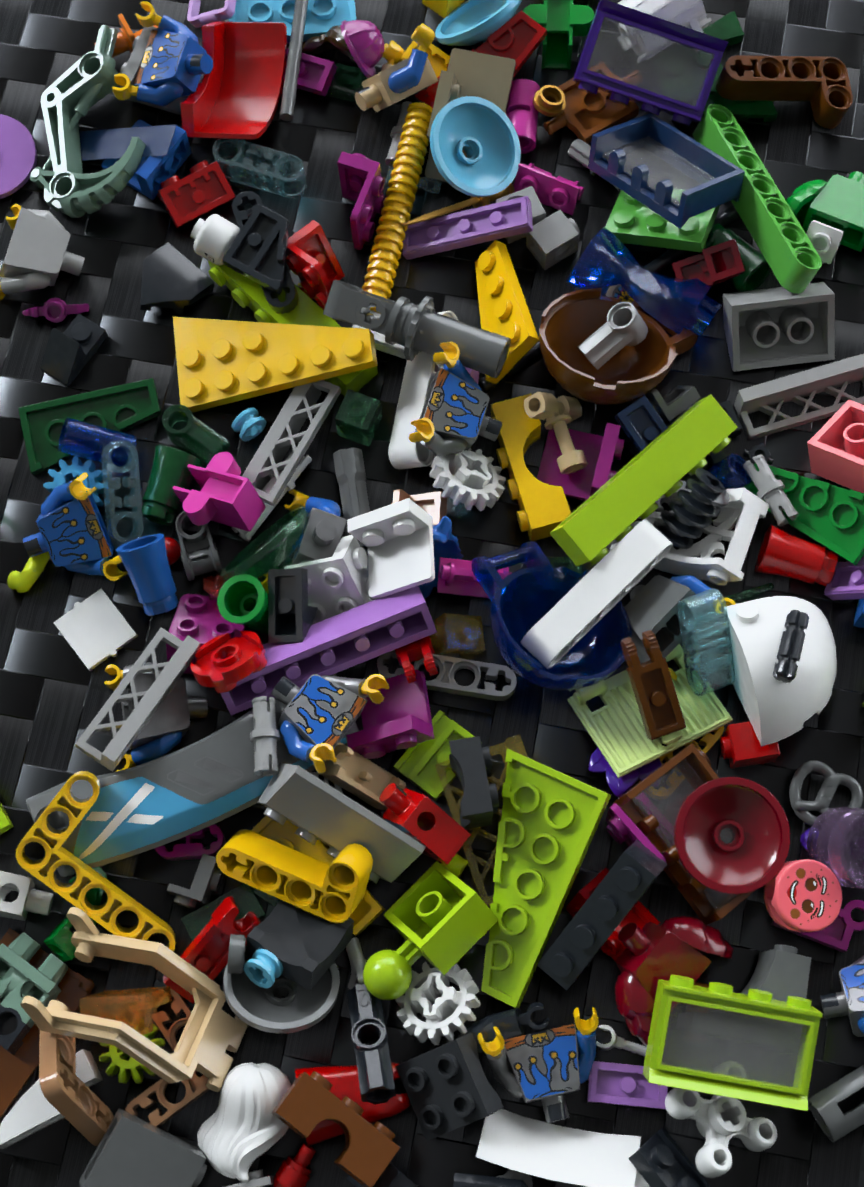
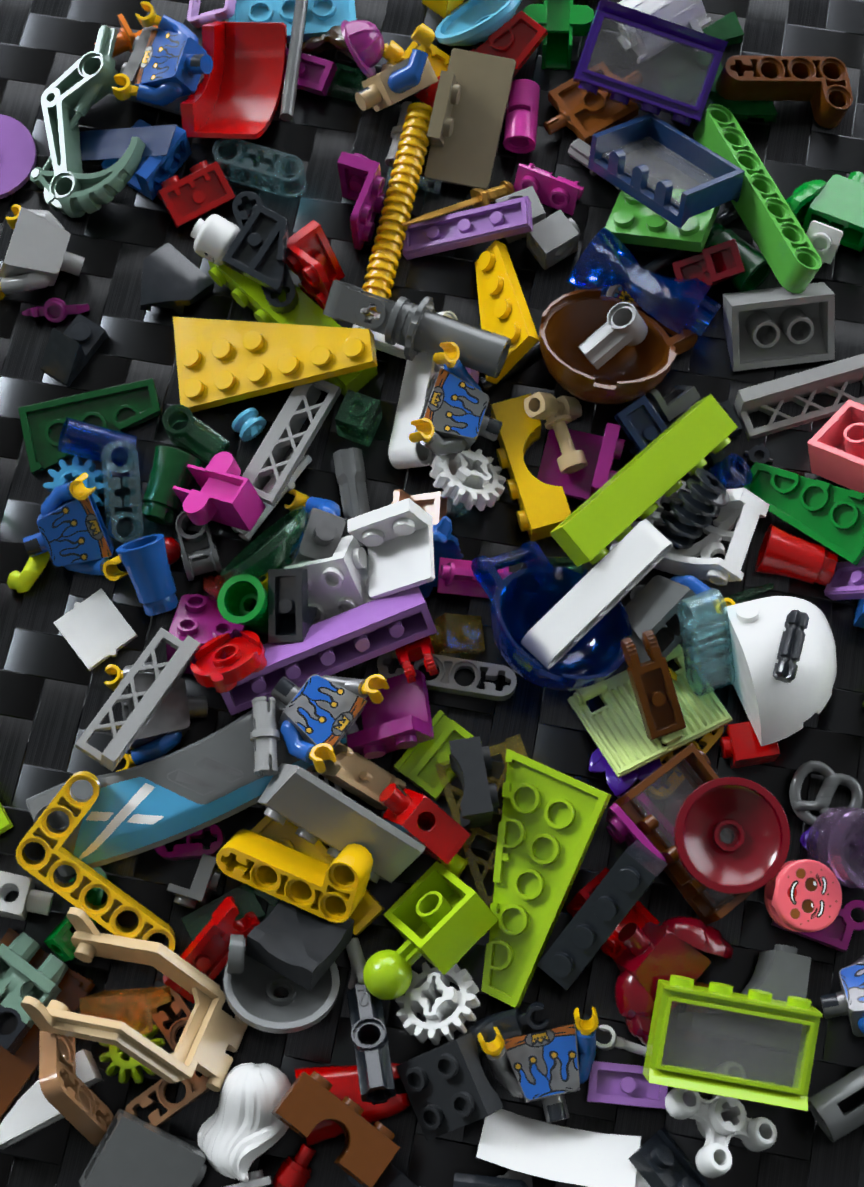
medium azure bush [244,949,283,988] -> none
medium azure dish [430,96,521,197] -> none
pearl gold plate [533,85,566,117] -> none
light grey pin [743,454,799,527] -> none

